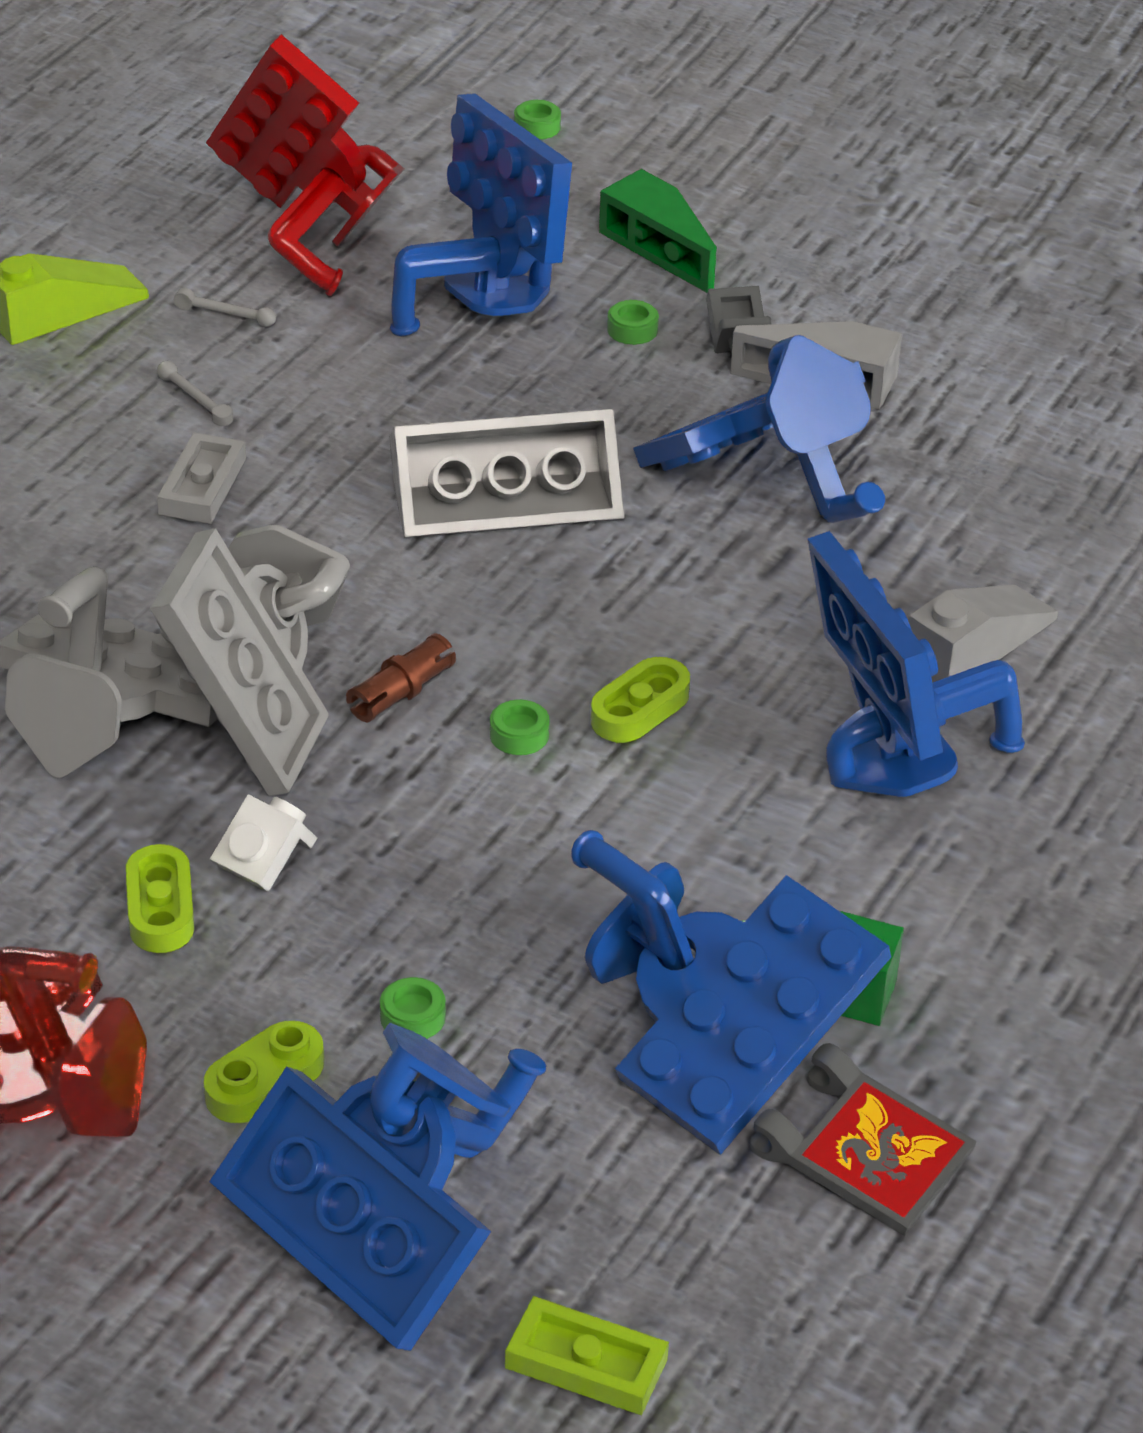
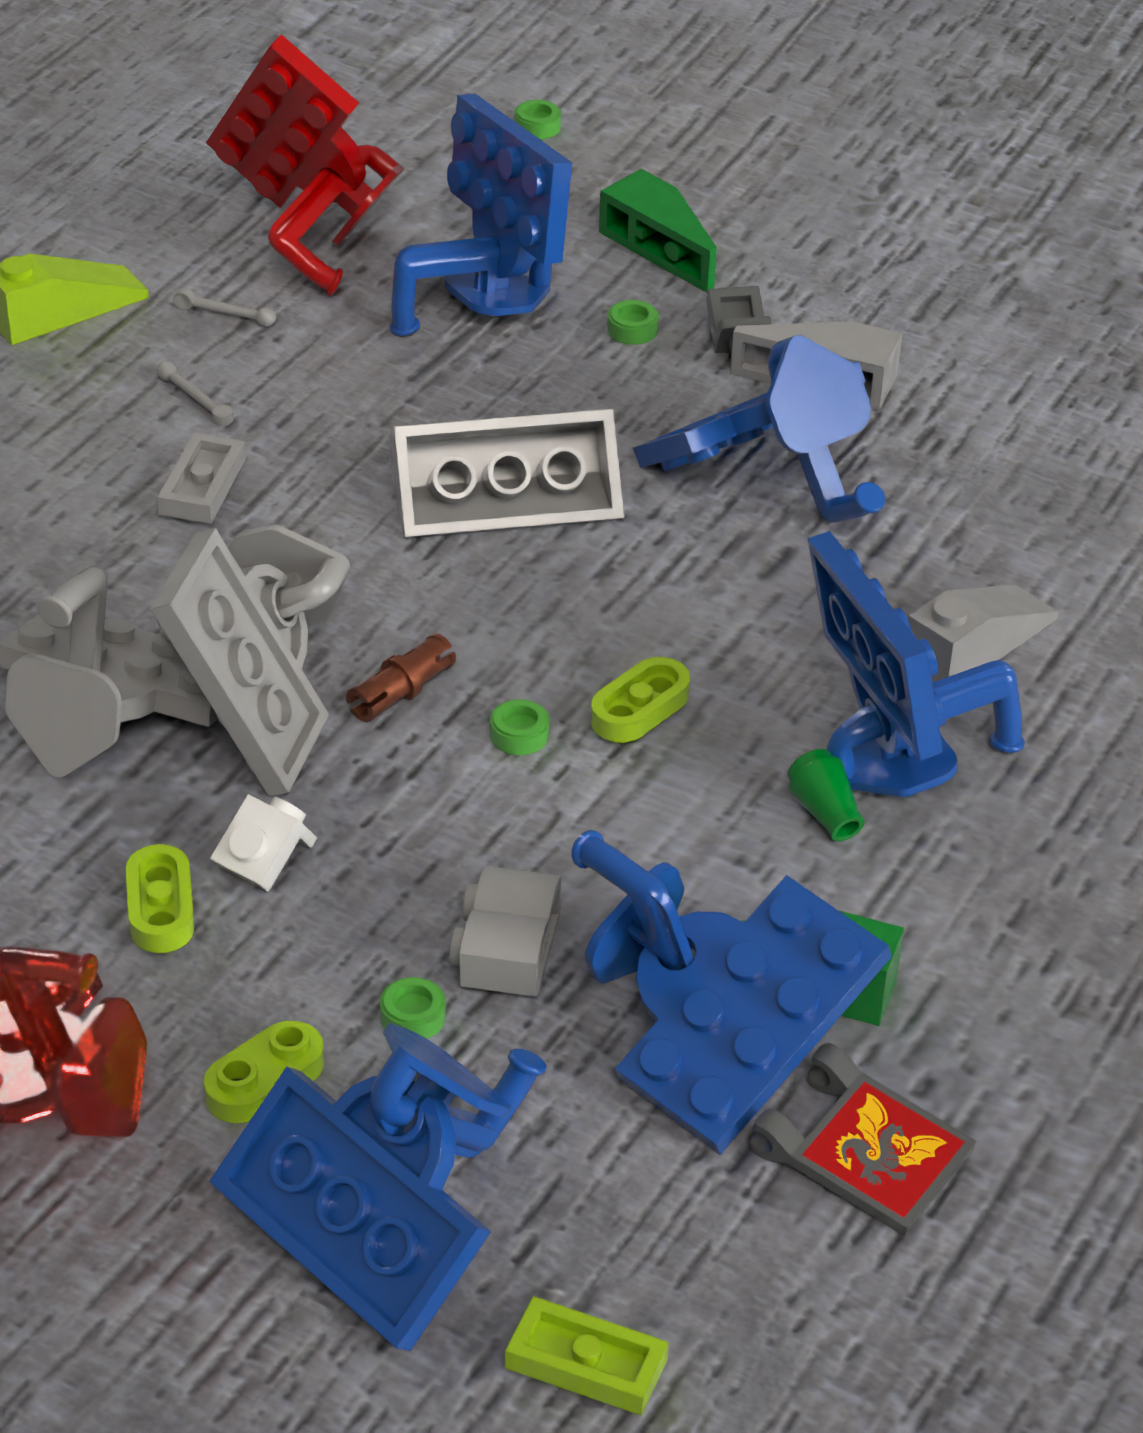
none -> light grey brick [450,866,561,997]
none -> green cone [787,749,865,842]

